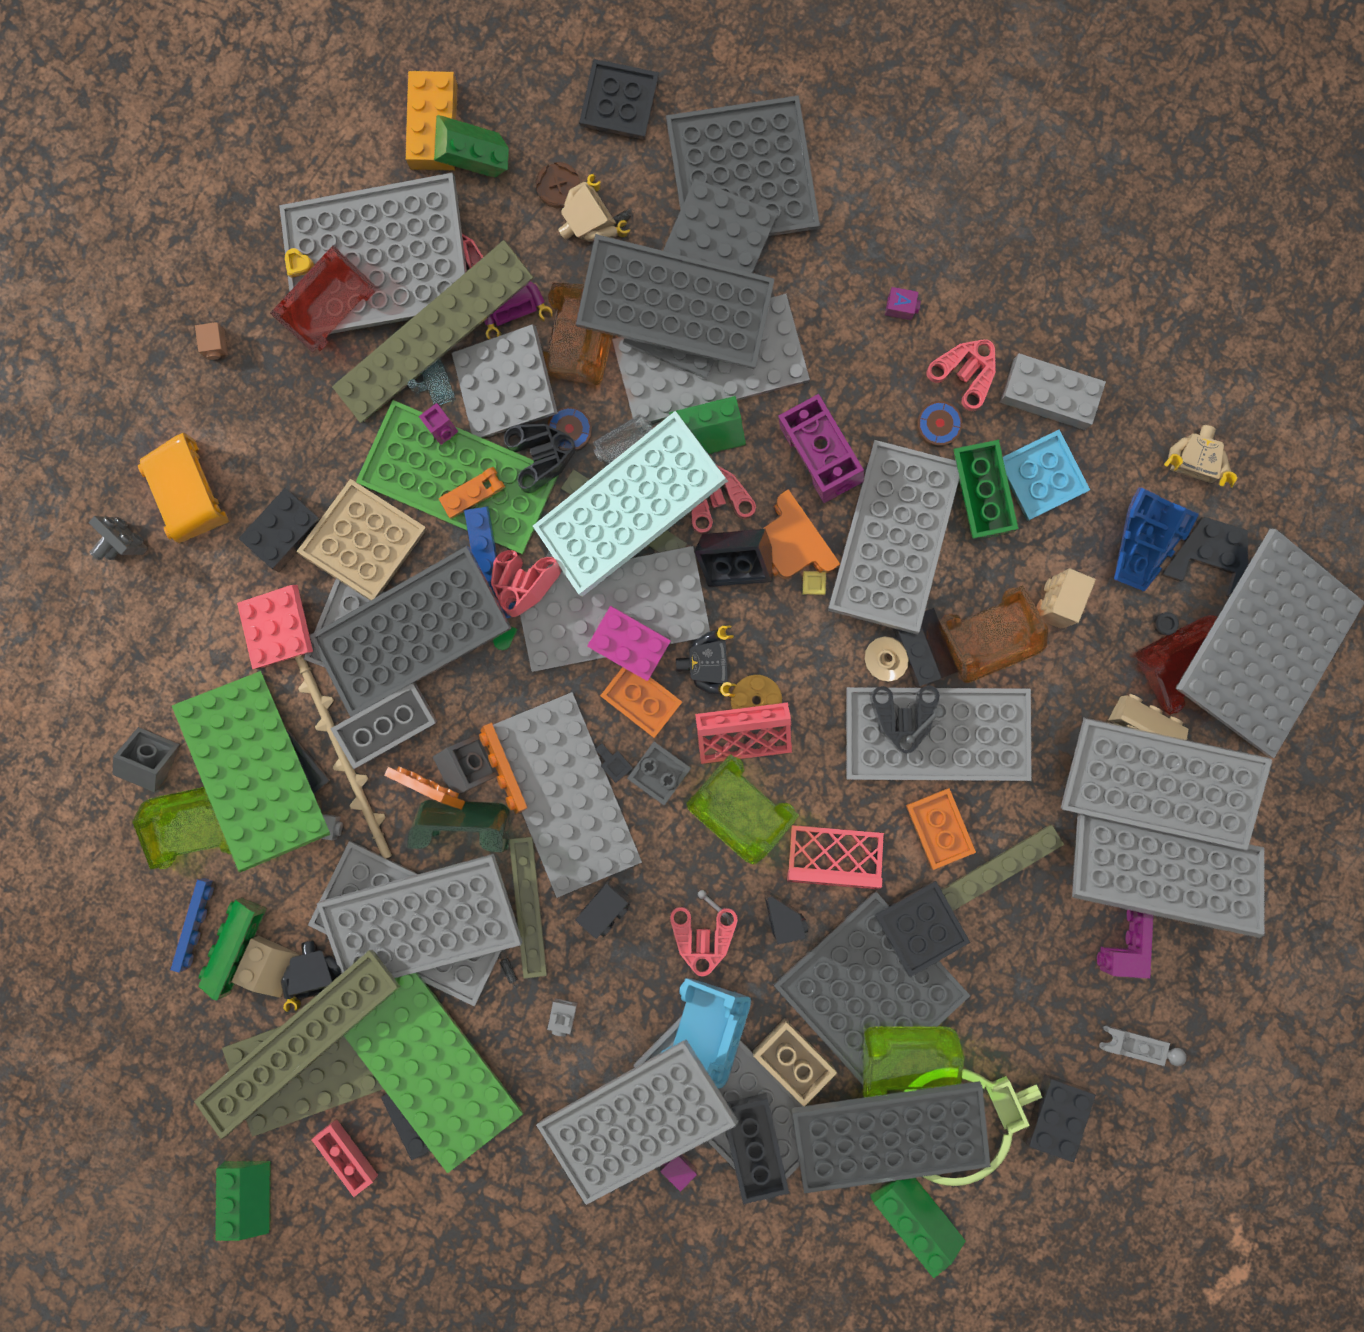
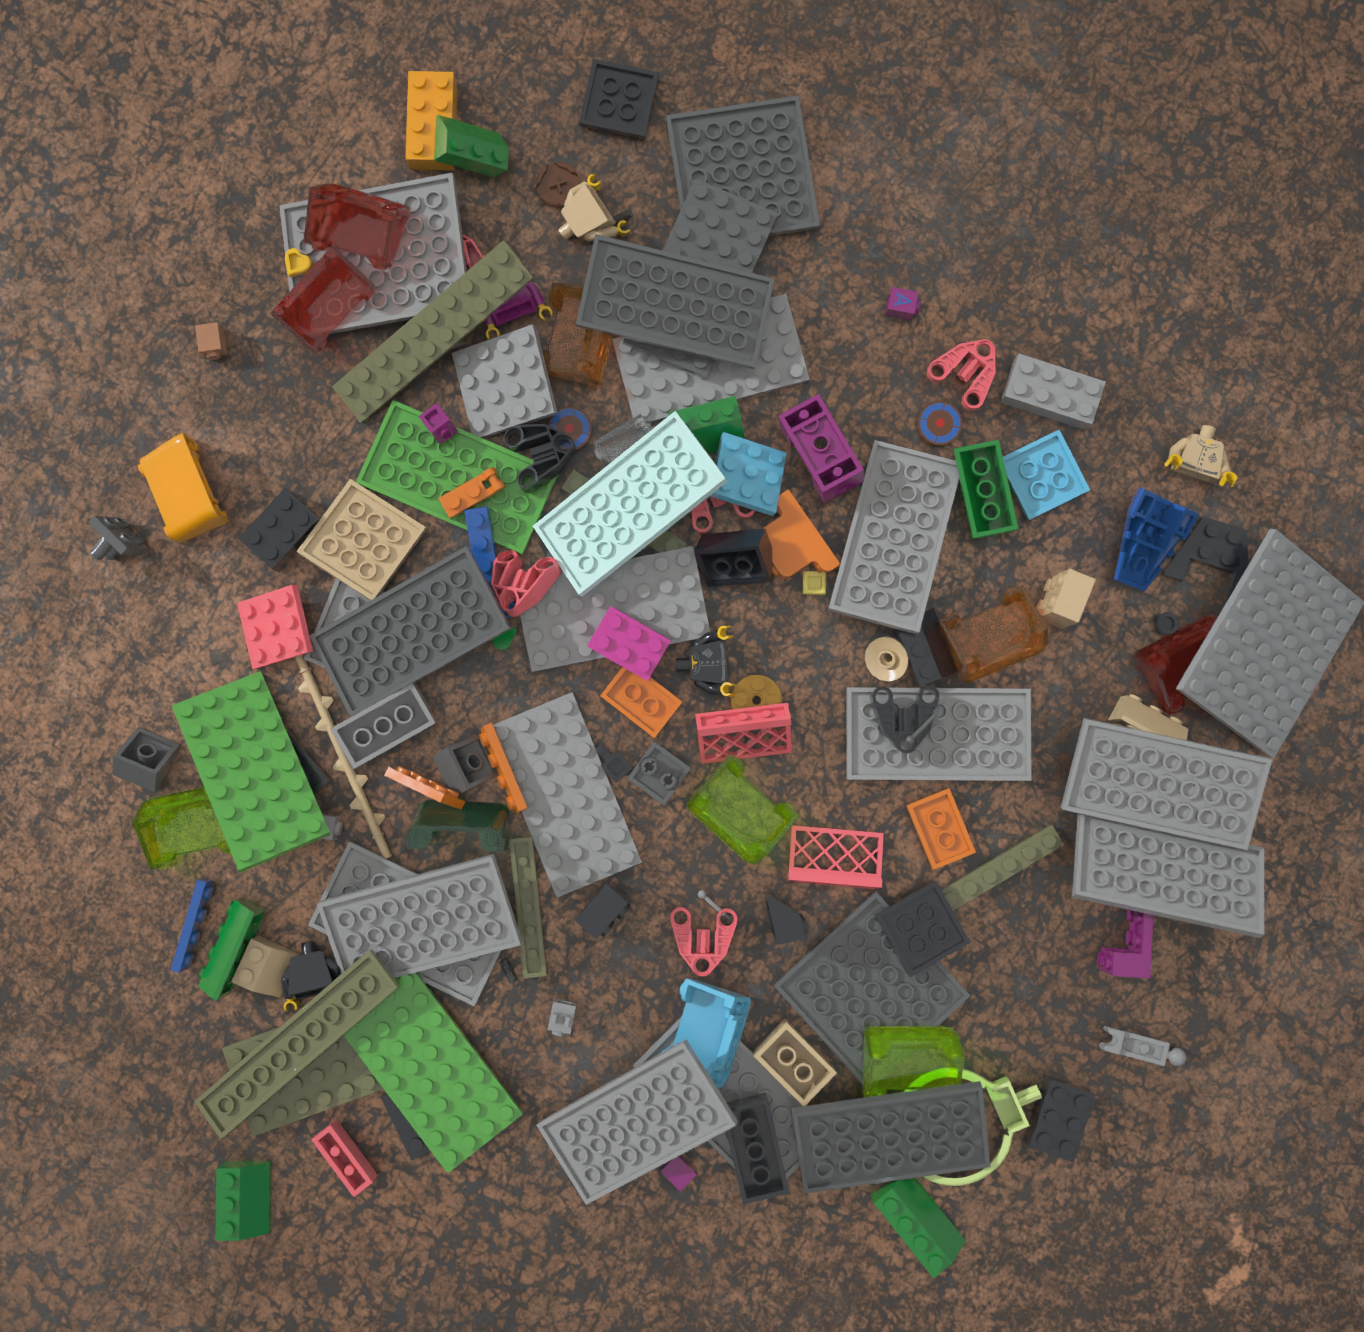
clear light blue plate [408,358,456,405] -> none
none -> clear red windscreen [303,183,410,270]
none -> medium azure plate [710,432,787,516]

